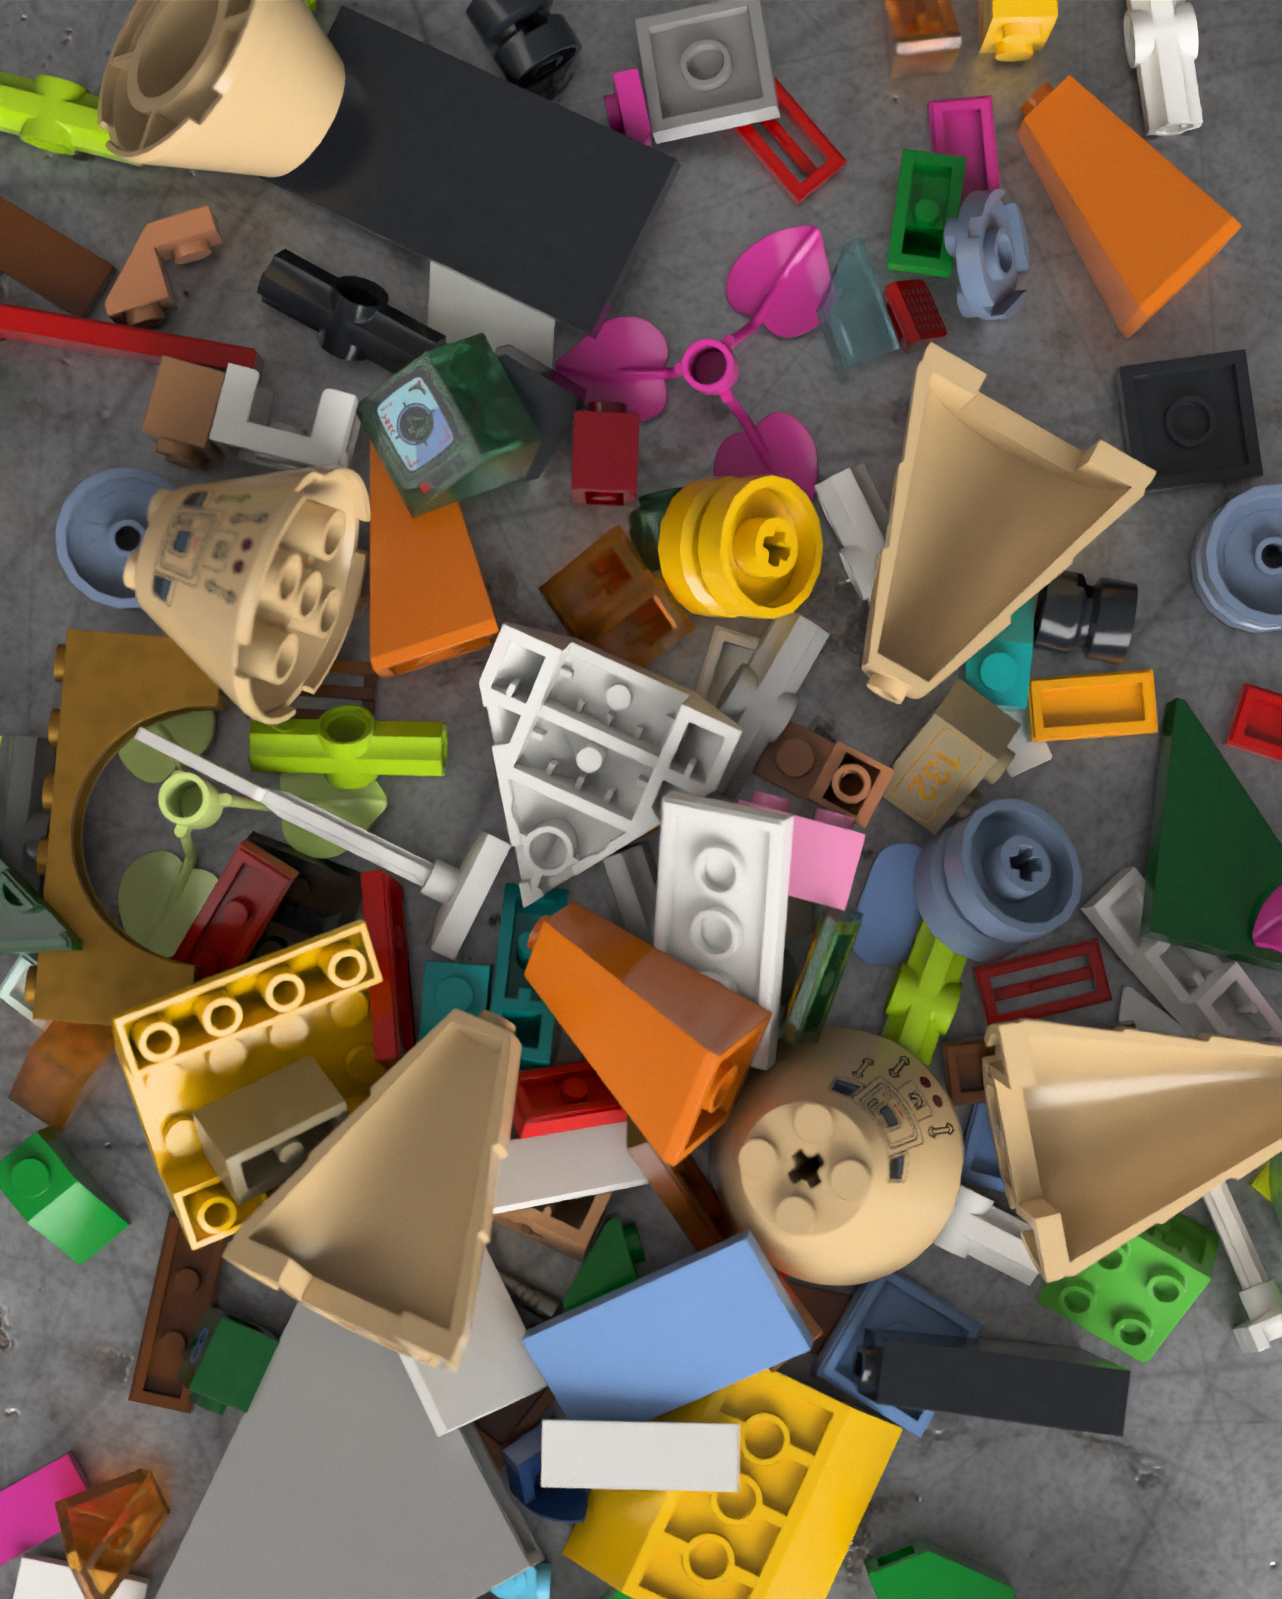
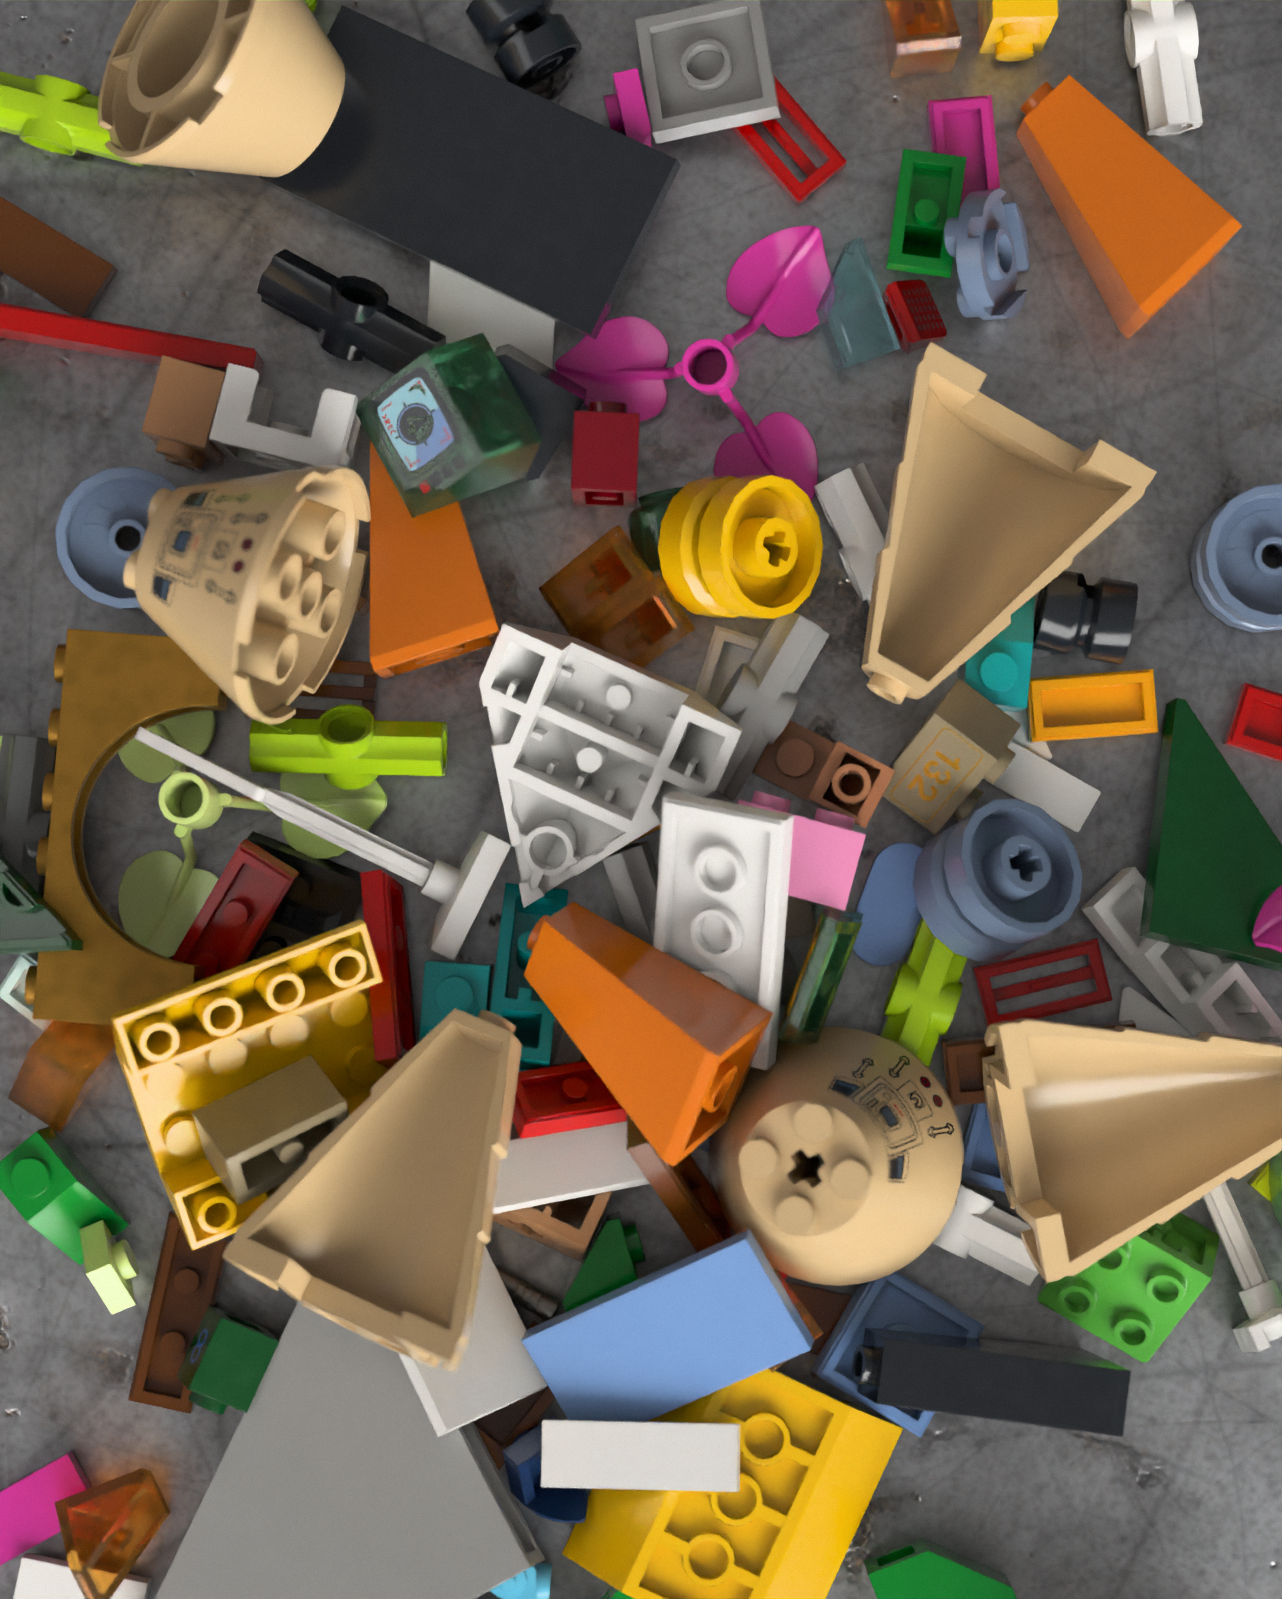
nougat slope [104,205,224,329] -> none
black plate [1115,349,1263,494] -> none
none -> yellowish green plate [79,1220,139,1314]
none -> white sticker [983,741,1100,832]

